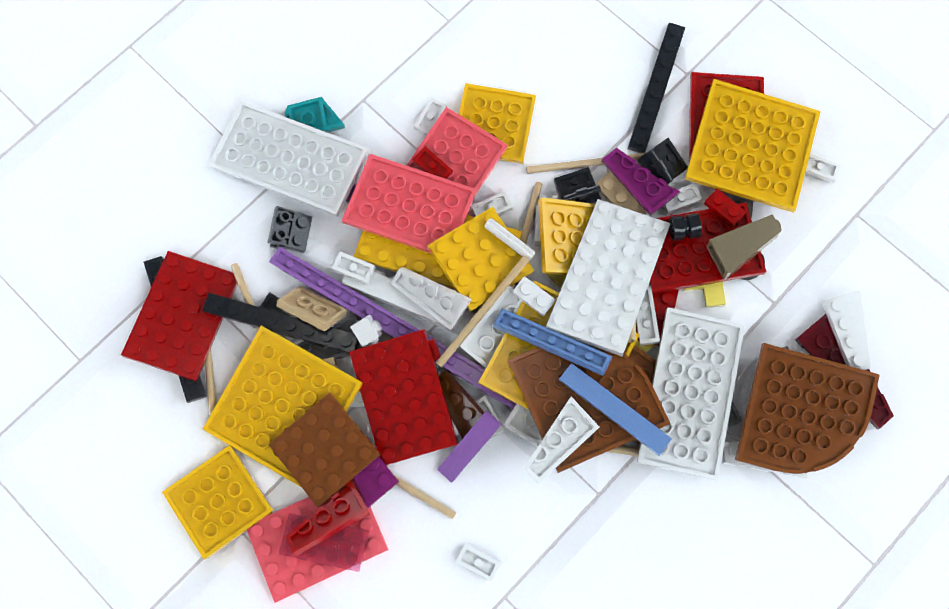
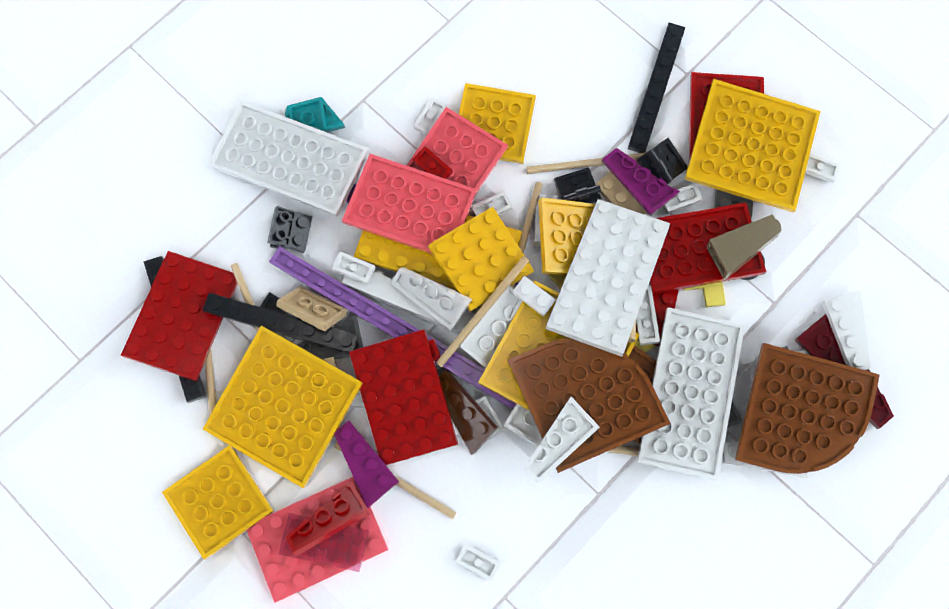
dark orange plate [268,392,381,508] -> none
white brick [350,314,382,347] -> none
medium lavender tile [437,411,502,483] -> none
white axle [484,218,535,260] -> none
medium blue tile [493,309,612,376] -> none
medium blue tile [559,363,672,456] -> none
black wheel [669,213,702,241] -> none
red plate [703,189,746,228] -> none

